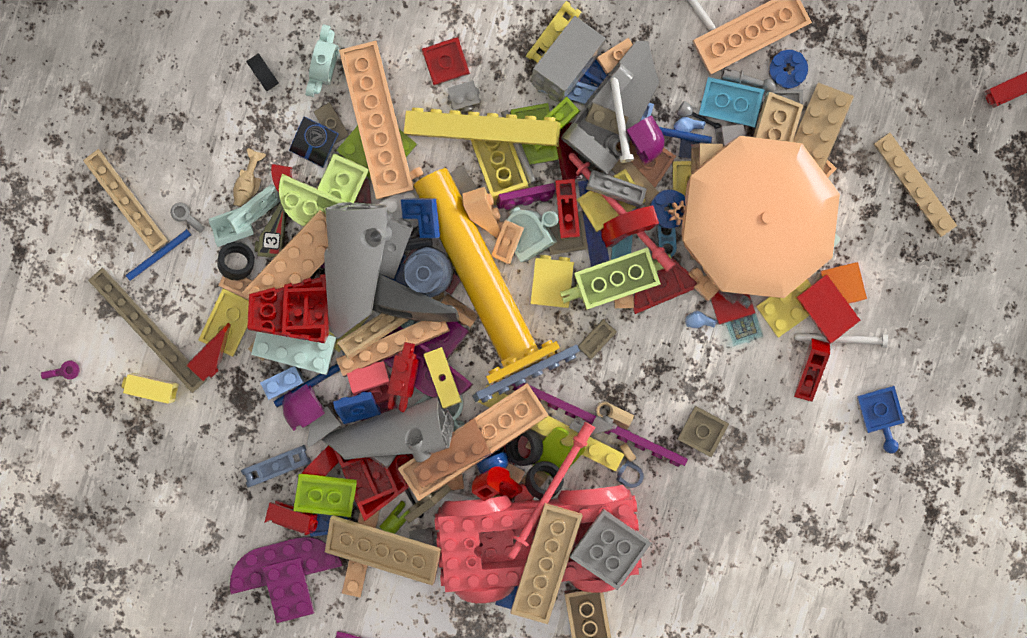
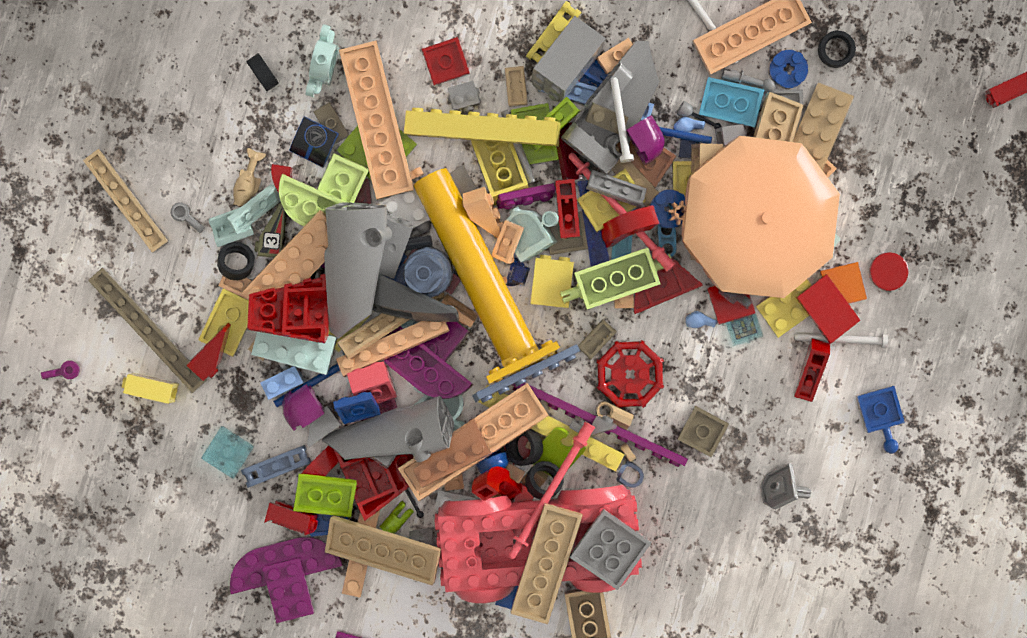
blue bar [126,229,191,281] -> none
red hinge [387,342,419,412] -> none
blue plate [401,198,440,238] -> none
dark tan plate [405,484,451,523] -> none
light yellow tile [424,347,462,409] -> none
light nougat plate [688,267,719,301] -> none
tan plate [874,133,957,237] -> none
none -> clear light blue plate [201,426,254,479]
none -> clear blue piece [502,257,530,287]
none -> tan plate [505,66,528,107]
none -> red plate [596,340,664,408]
none -> light grey piece [760,463,811,510]
none -> black tyre [818,30,856,68]
none -> red tile [869,252,909,291]

